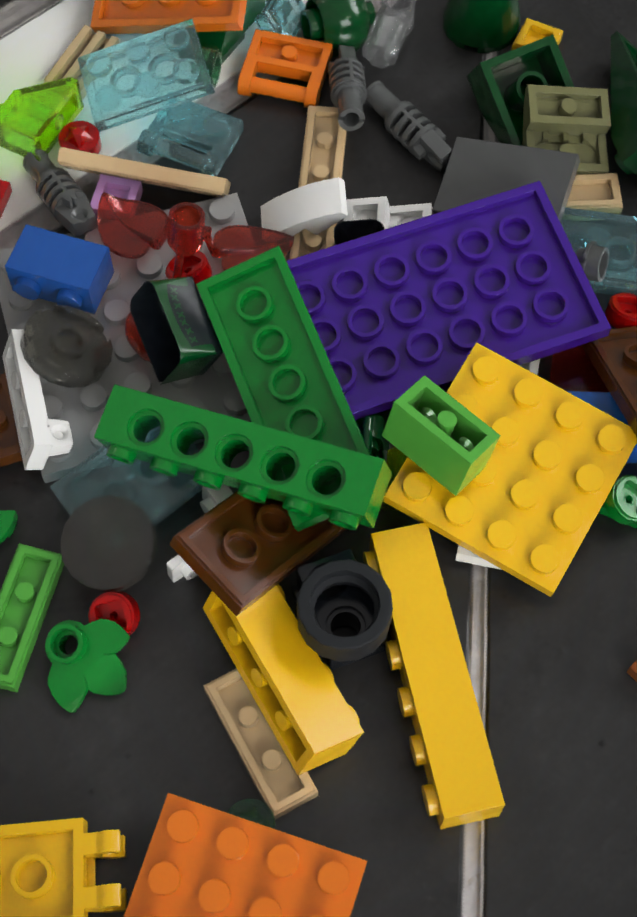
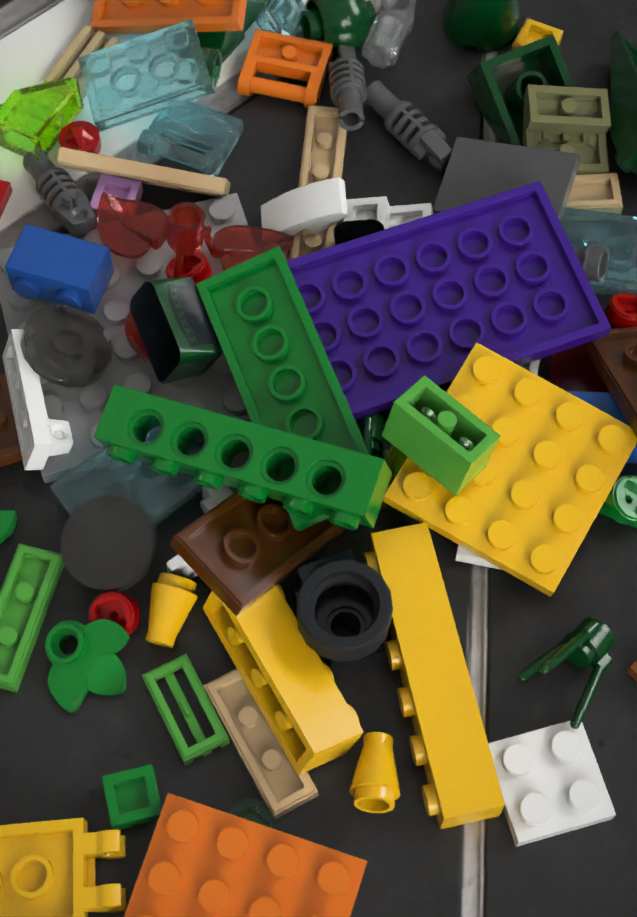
none -> green plate [102,764,162,830]
none -> bright green tile [142,654,230,766]
none -> yellow cone [145,573,198,648]
none -> yellow cone [349,732,400,813]
none -> white plate [488,720,616,847]
none -> dark green plant [517,617,615,729]

